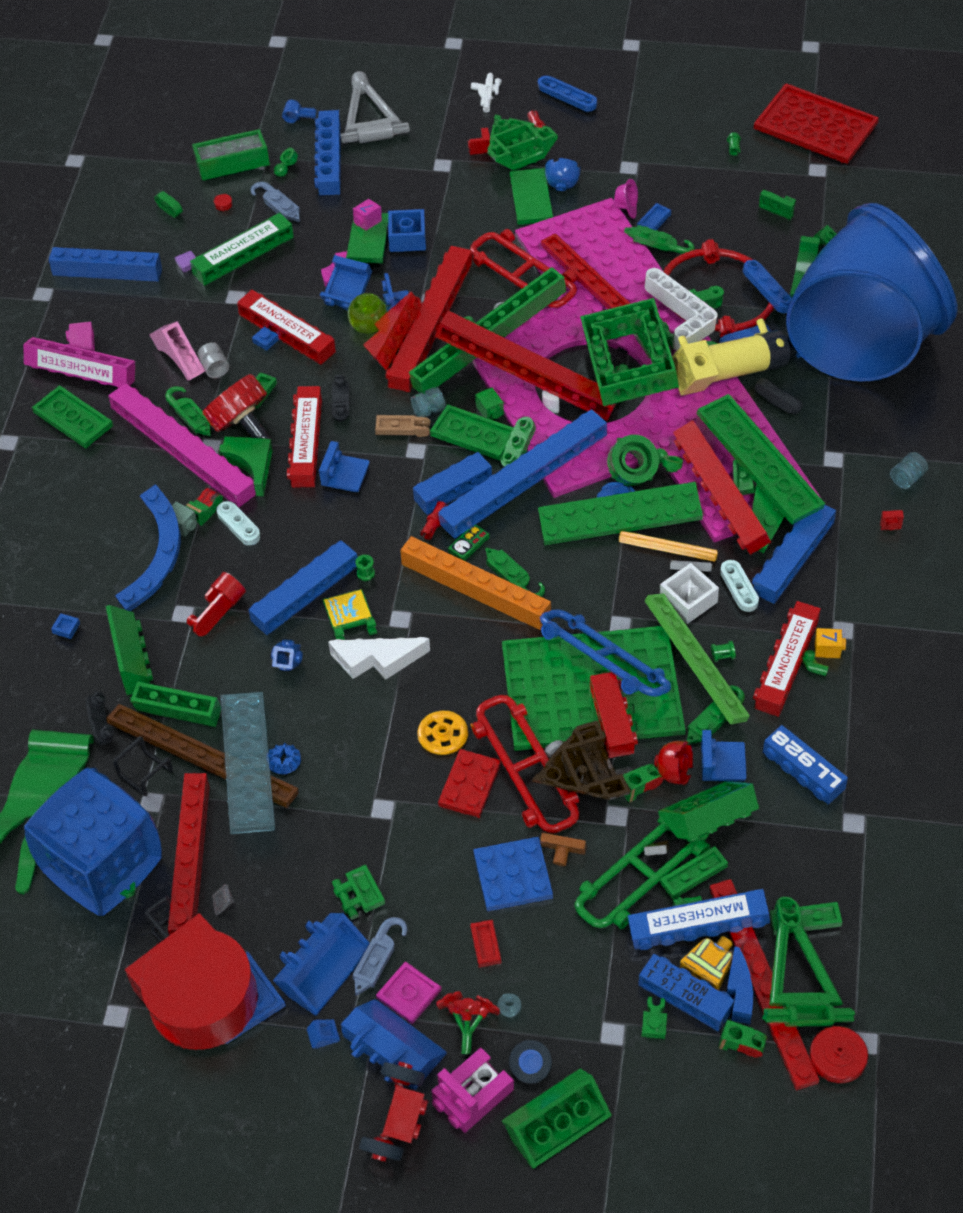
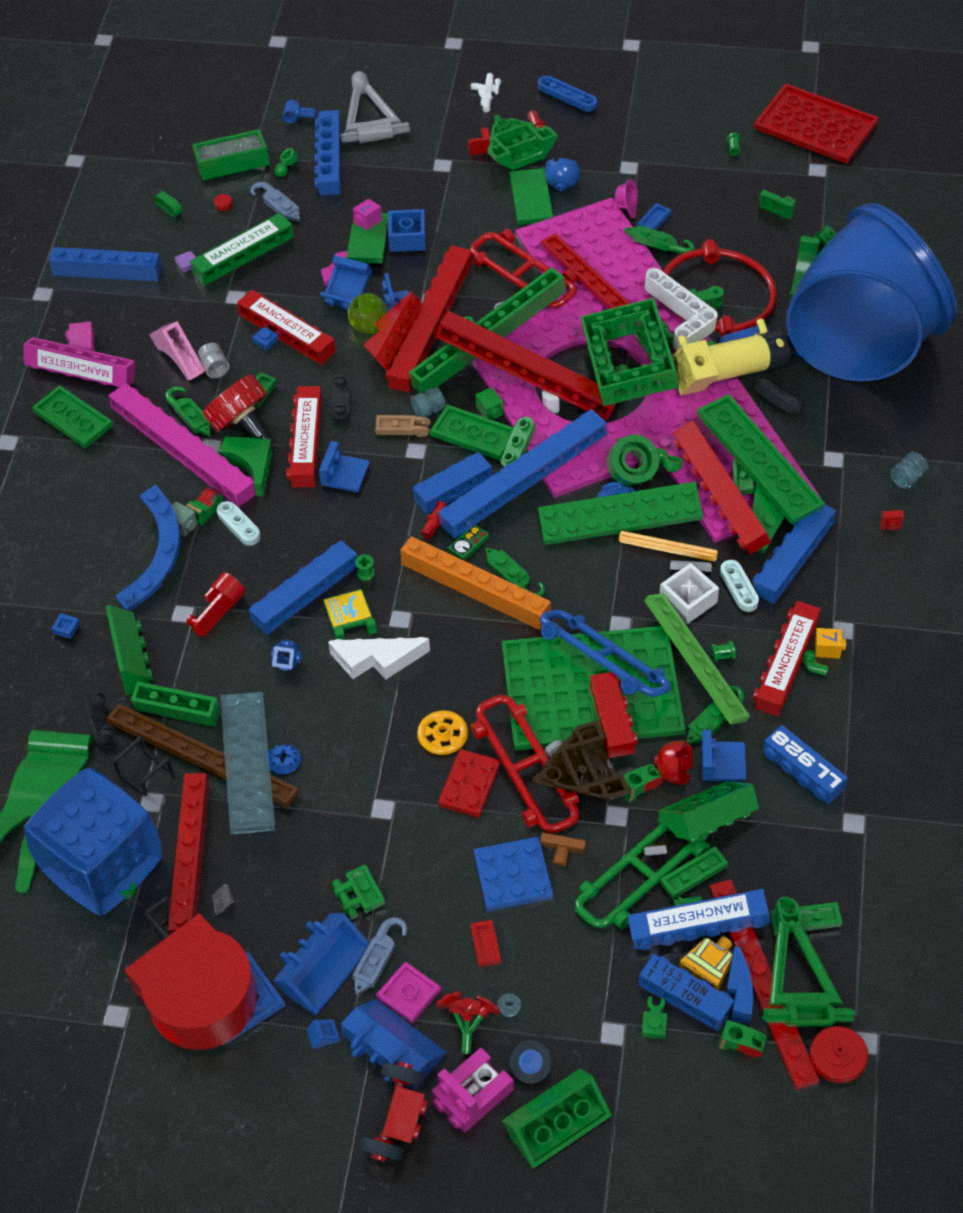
blue plate [743,260,792,313] -> none

